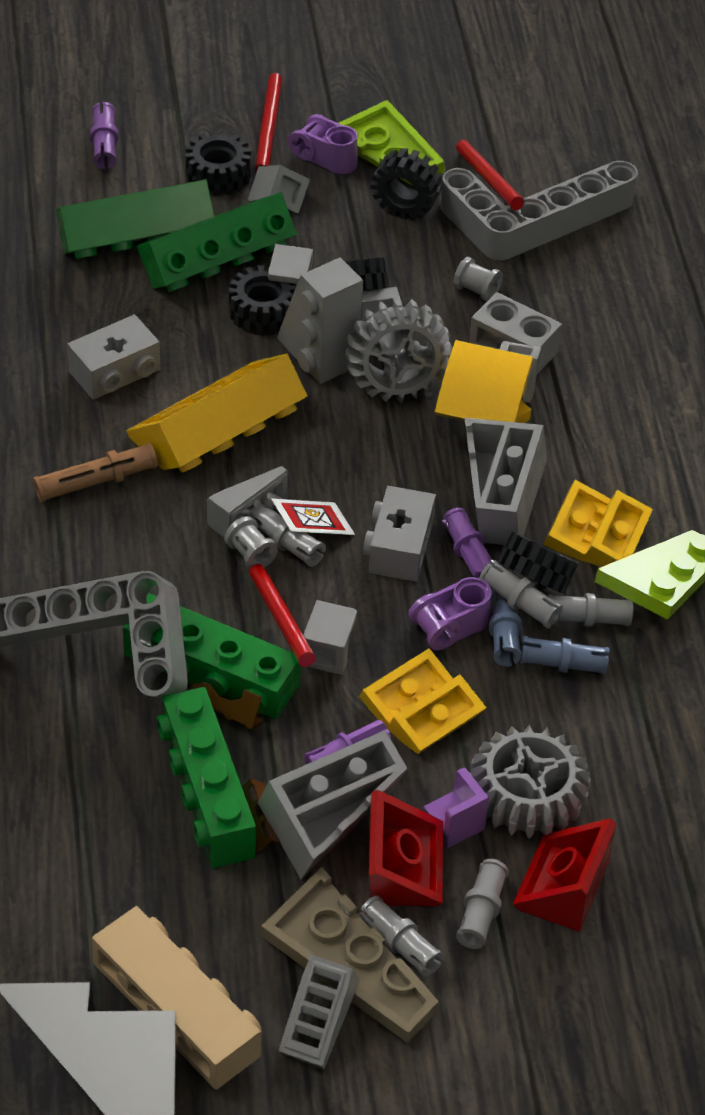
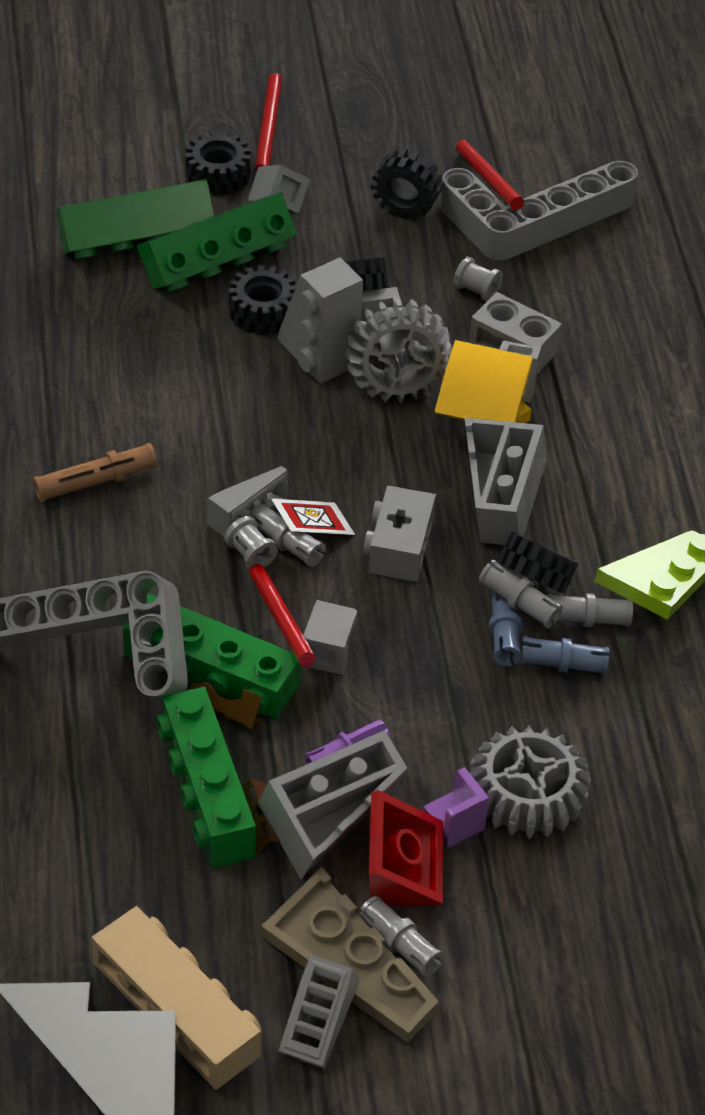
light grey brick [67,314,160,400] -> none
medium lavender pin [90,102,119,169] -> none
yellow slope [126,353,307,473] -> none
light grey panel [268,244,313,285] -> none
medium lavender piece [288,114,358,174] -> none
lime wing [339,100,445,186] -> none
yellow slope [359,648,487,754] -> none
medium lavender piece [408,577,491,650] -> none
medium lavender axle [442,507,492,578] -> none
light grey pin [456,859,509,949] -> none
red slope [513,818,616,932] -> none
yellow slope [543,480,653,567] -> none

